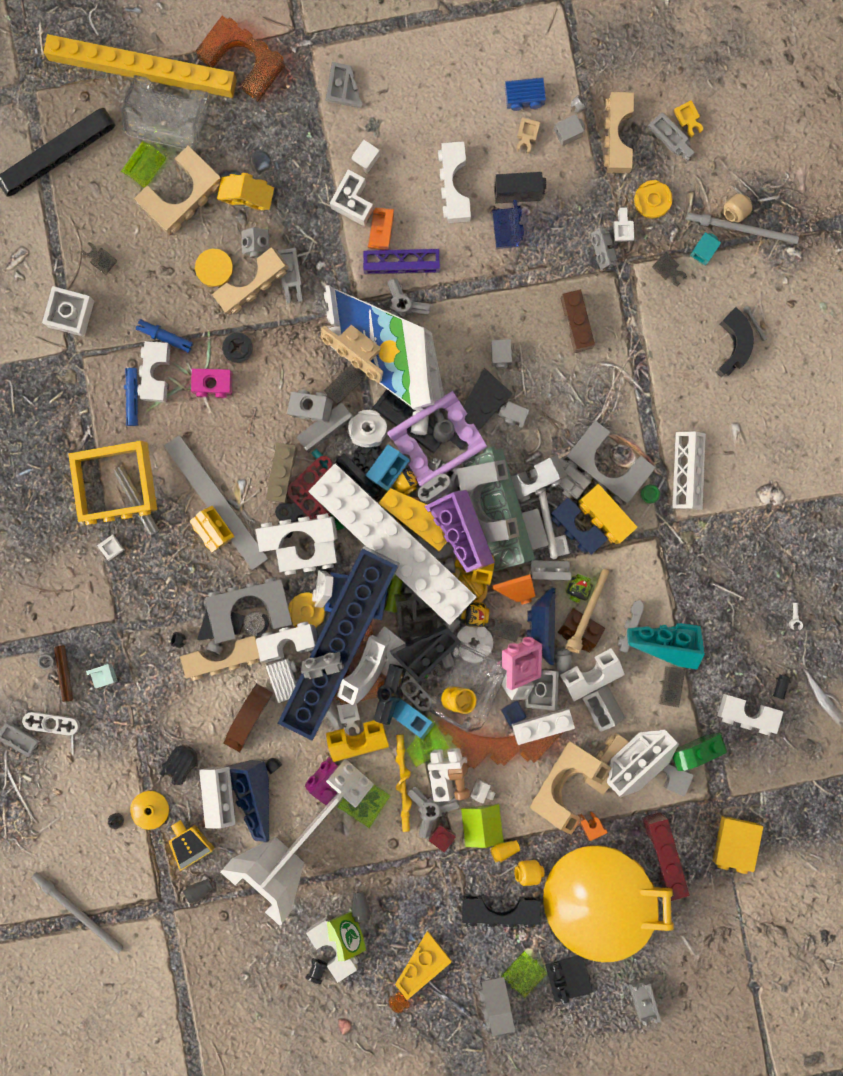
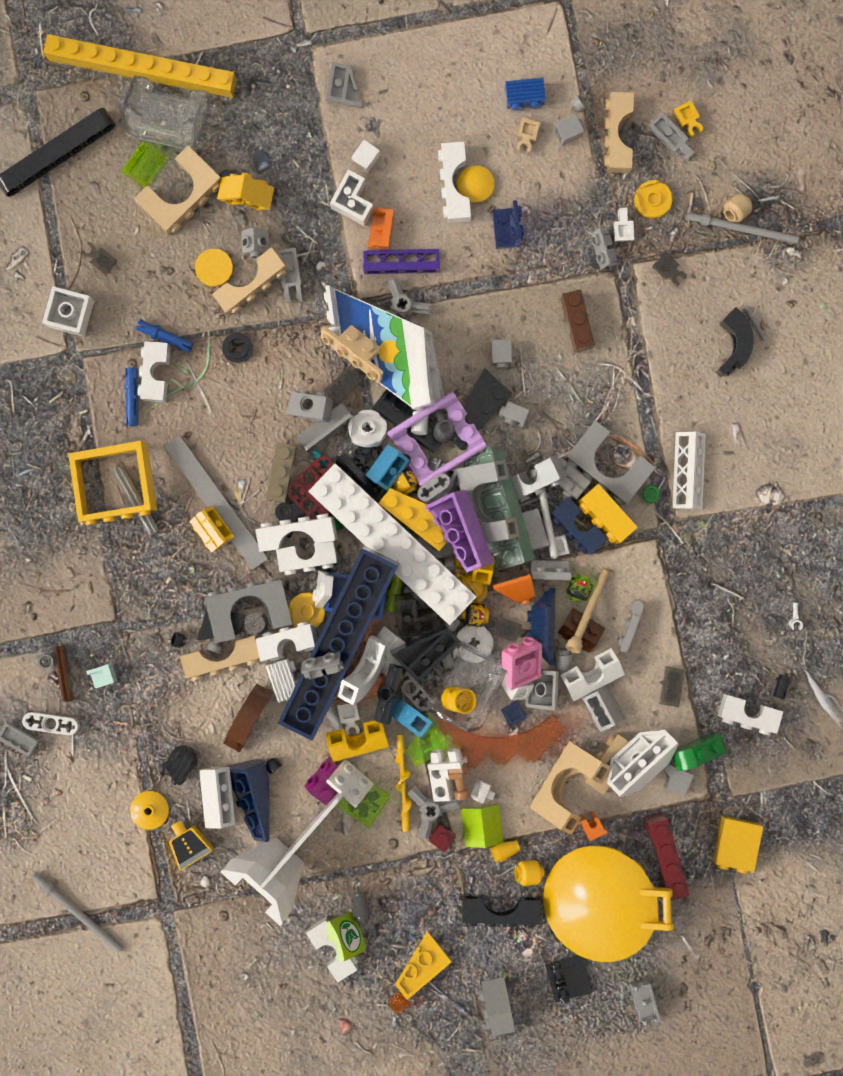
white tile [97,534,125,561] -> none
black hinge [108,813,124,829] -> none
dark grey cone [183,878,213,905] -> none
dark pink brick [191,368,233,398] -> none
clear orange arch [195,15,285,102] -> none
black bush [305,958,327,984] -> none
black brick [494,172,546,204] -> none
clear neon green piece [501,951,547,998] -> none
white brick [512,708,575,745] -> none
teal wedge [627,623,705,670] -> none
teal brick [689,232,721,266] -> none
none -> yellow dish [457,165,495,203]

